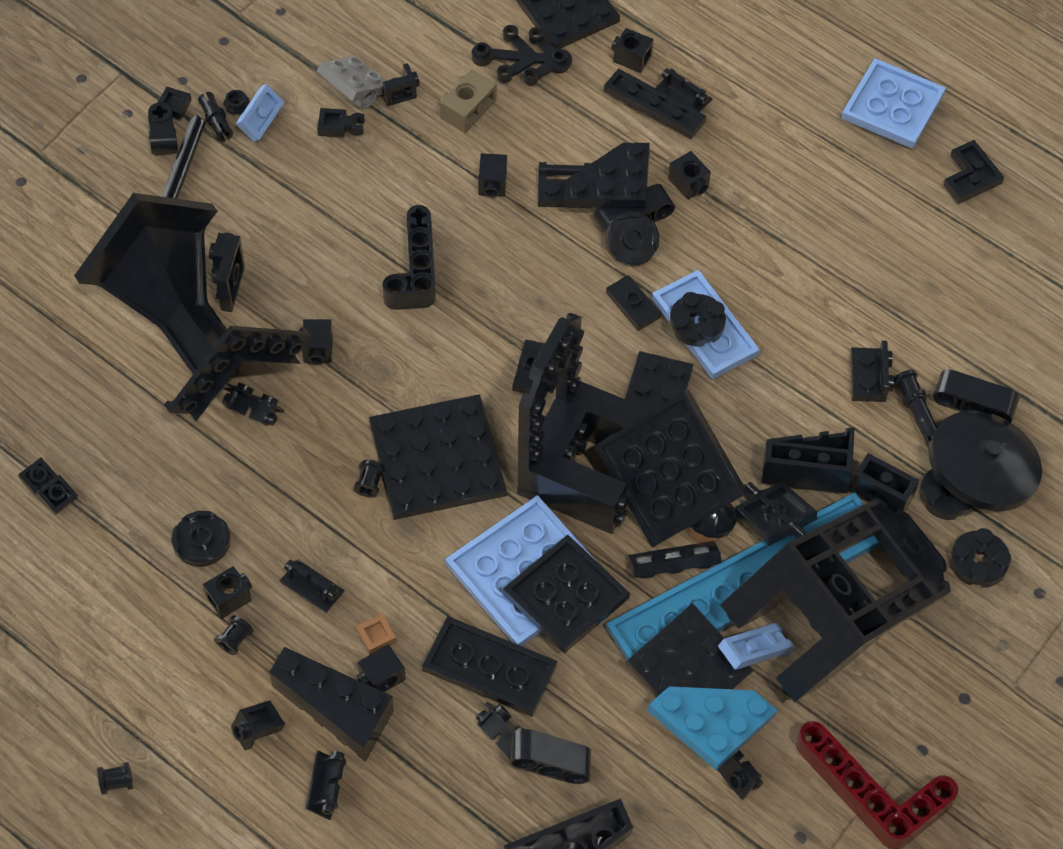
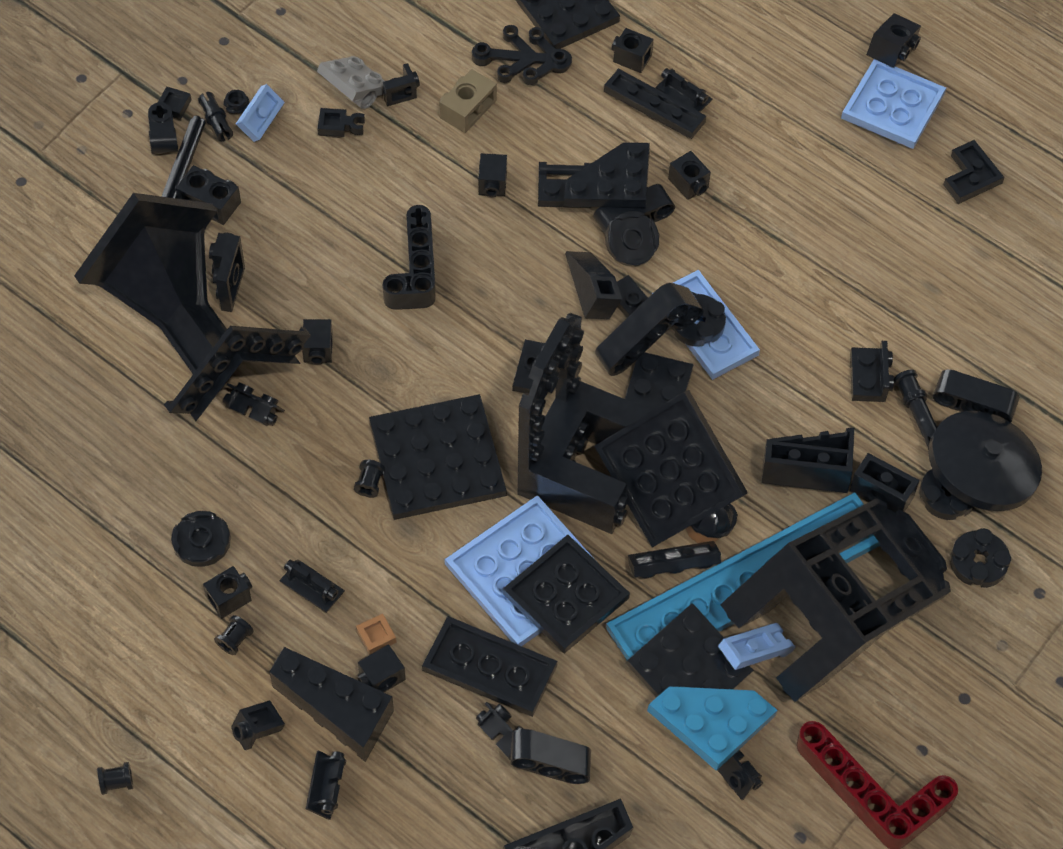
black slope [18,457,78,515] -> none
black plate [735,481,818,546] -> none
none -> black brick [175,165,241,225]
none -> black slope [565,251,622,320]
none -> black beam [595,283,704,376]
none -> black brick [866,13,921,68]

